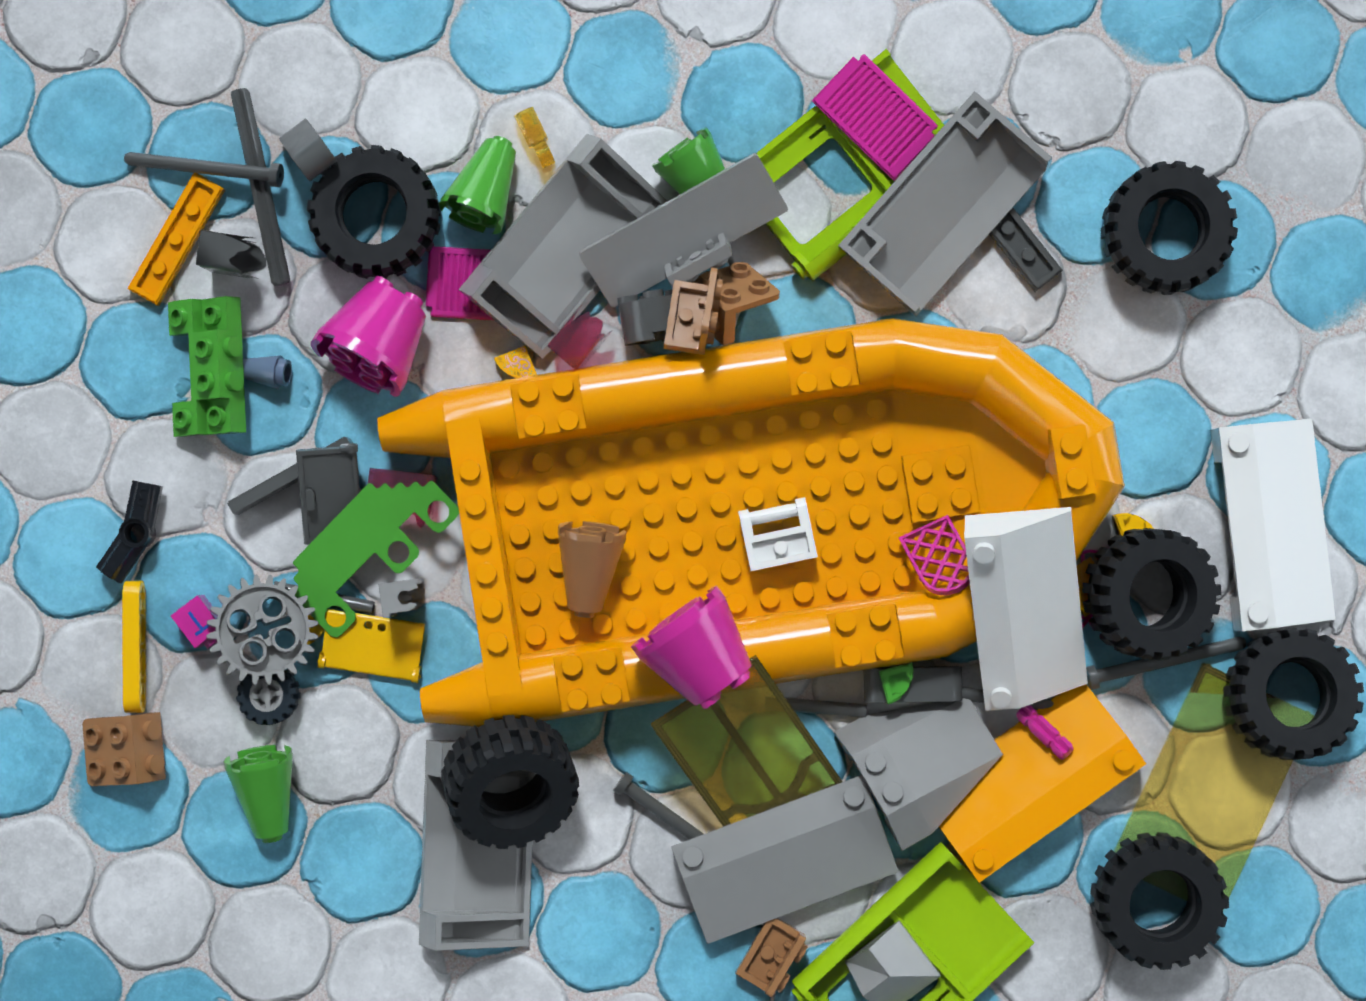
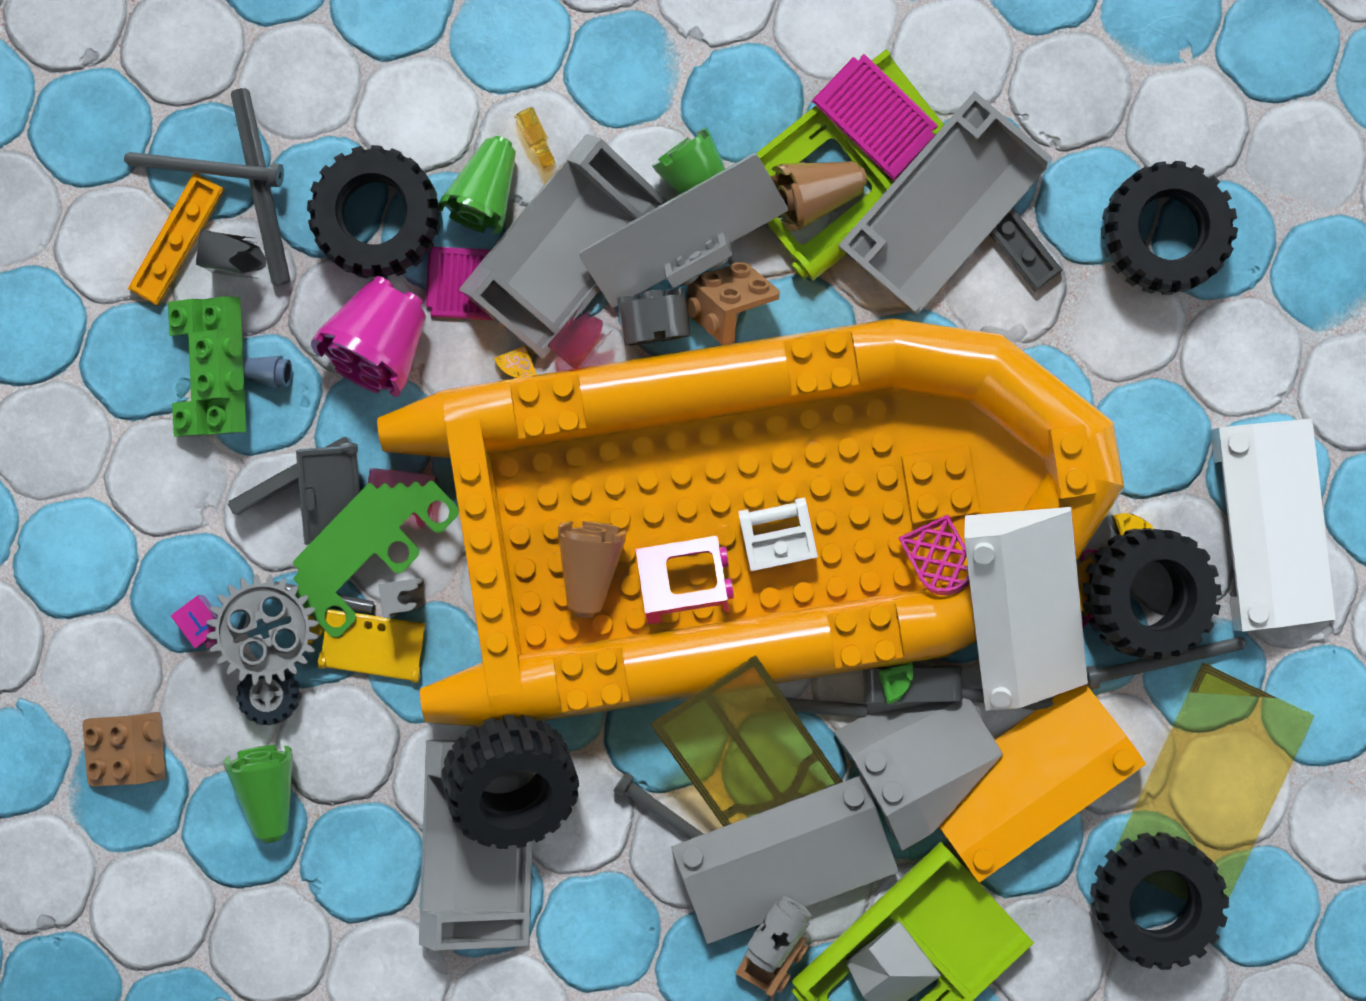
black piece [96,480,163,584] -> none
yellow beam [122,581,146,713] -> none
dark grey beam [279,118,337,181] -> none
dark pink cone [631,585,752,709] -> none
medium nougat bracket [664,267,723,355] -> none
dark pink axle [1016,705,1074,760] -> none
black tyre [1223,628,1364,760] -> none
none -> window [636,536,734,624]
none -> light grey piece [745,896,811,973]
none -> medium nougat cone [770,161,867,231]

